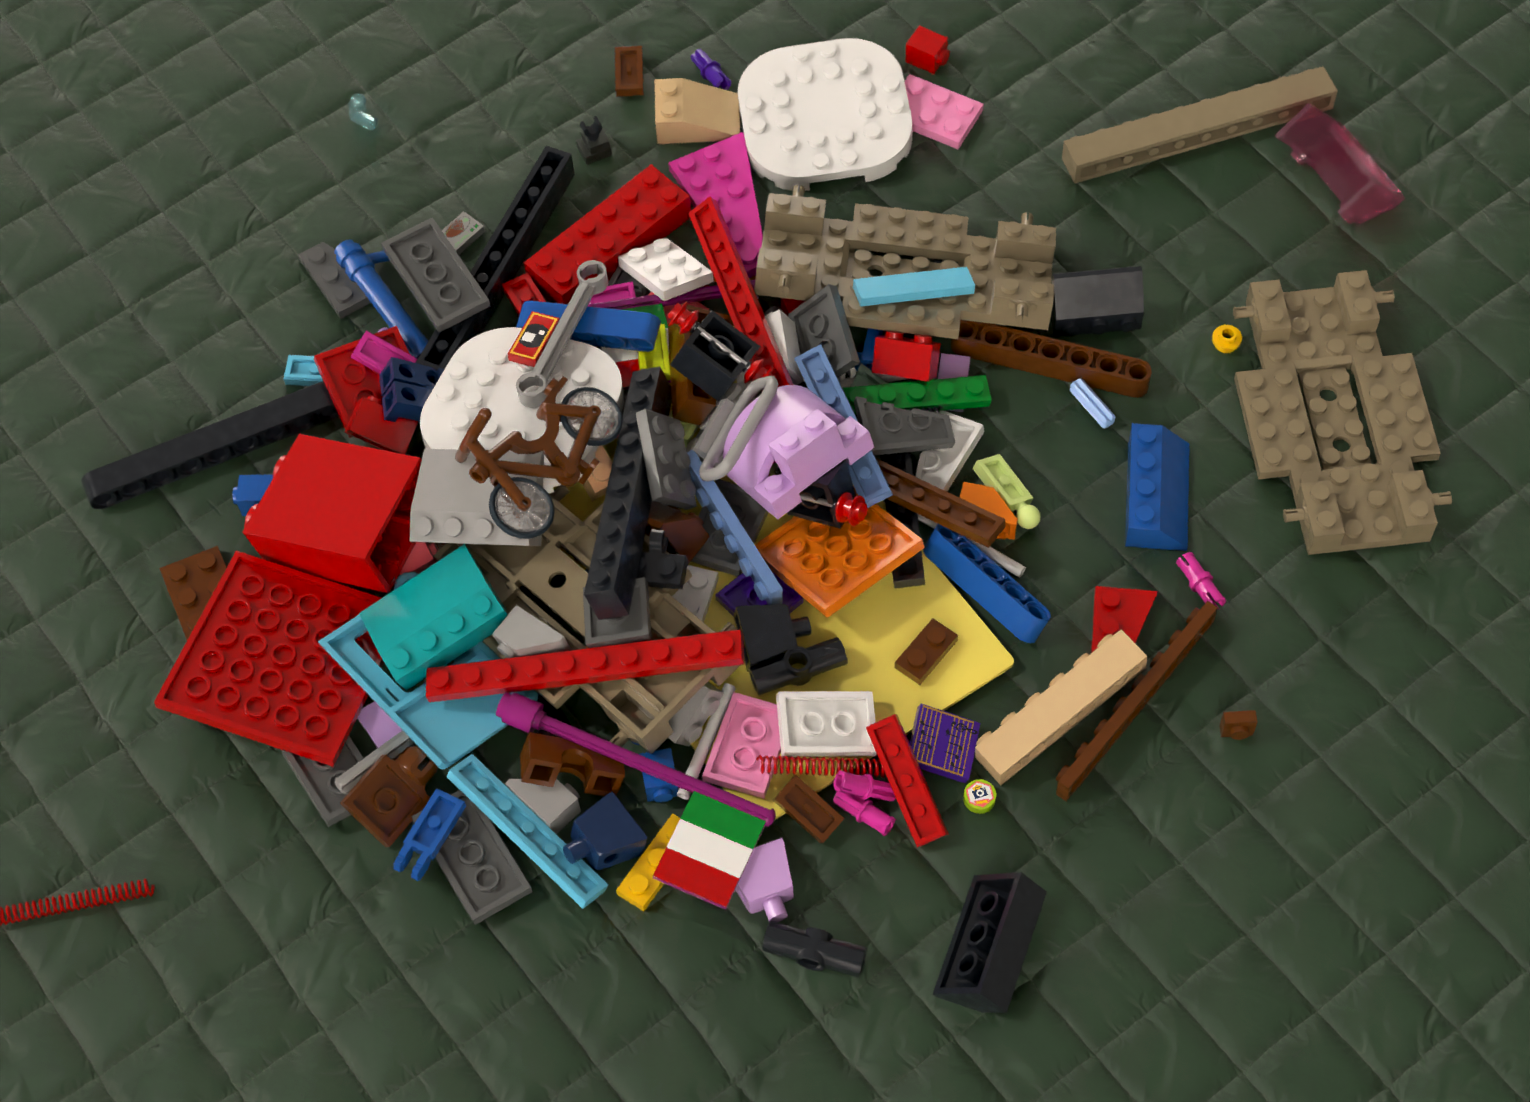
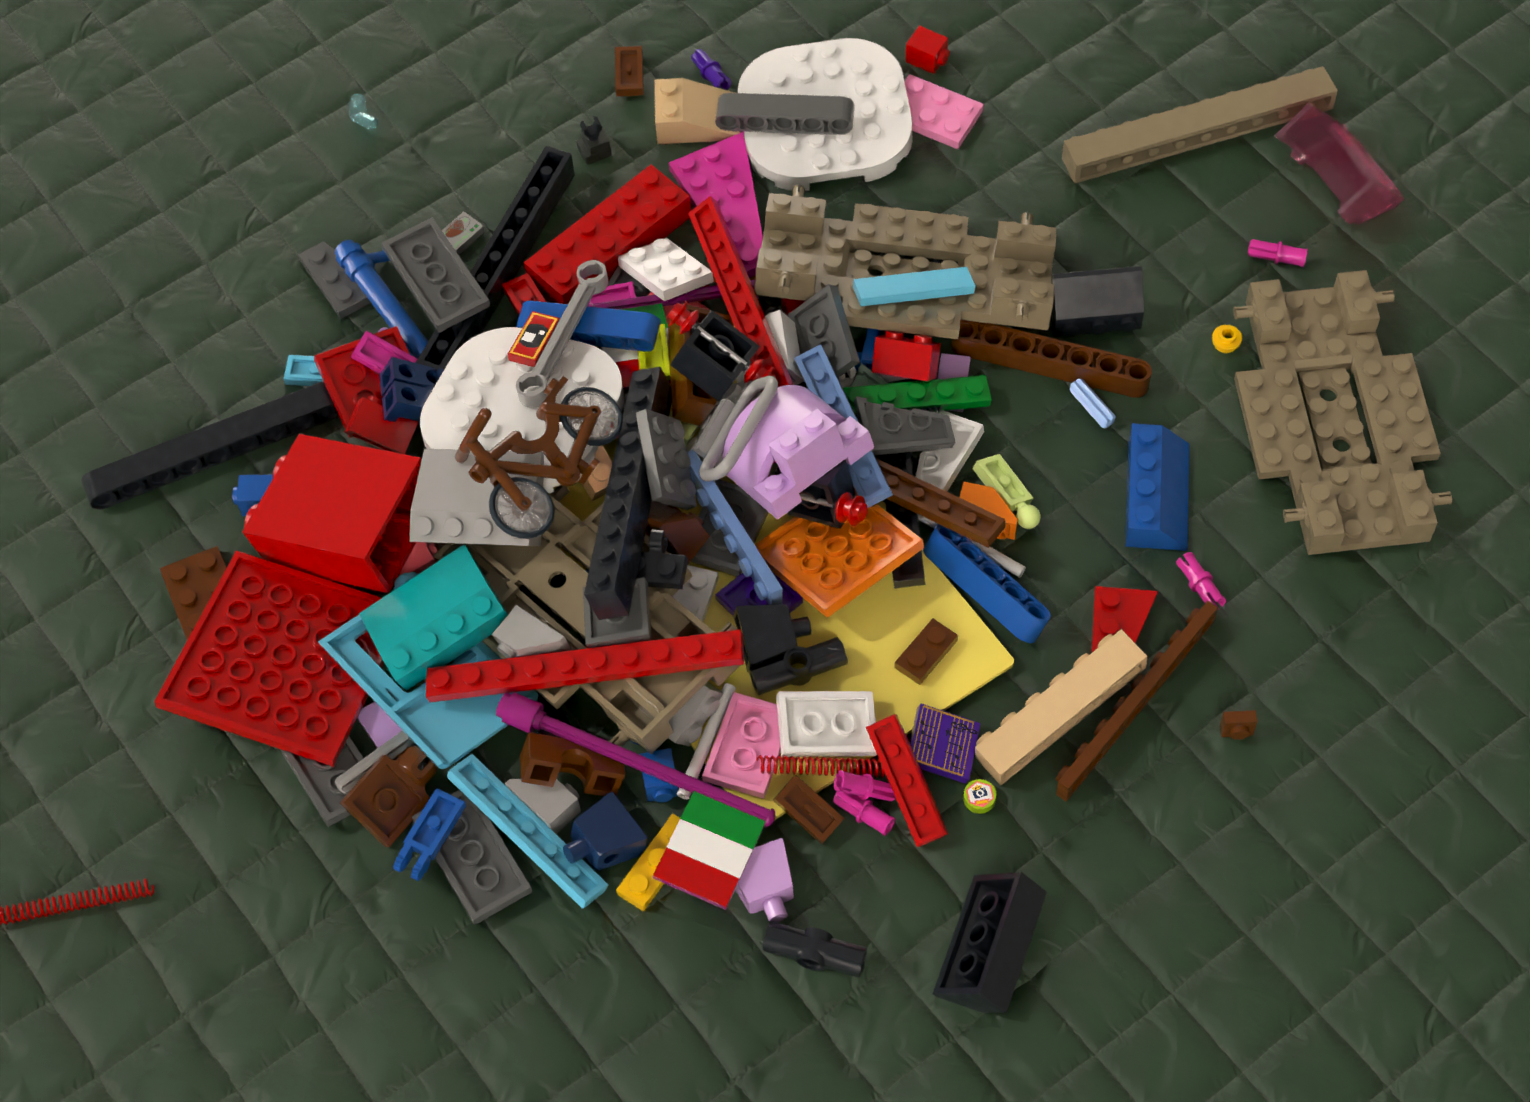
none -> dark grey beam [715,93,855,135]
none -> dark pink axle [1248,239,1308,267]

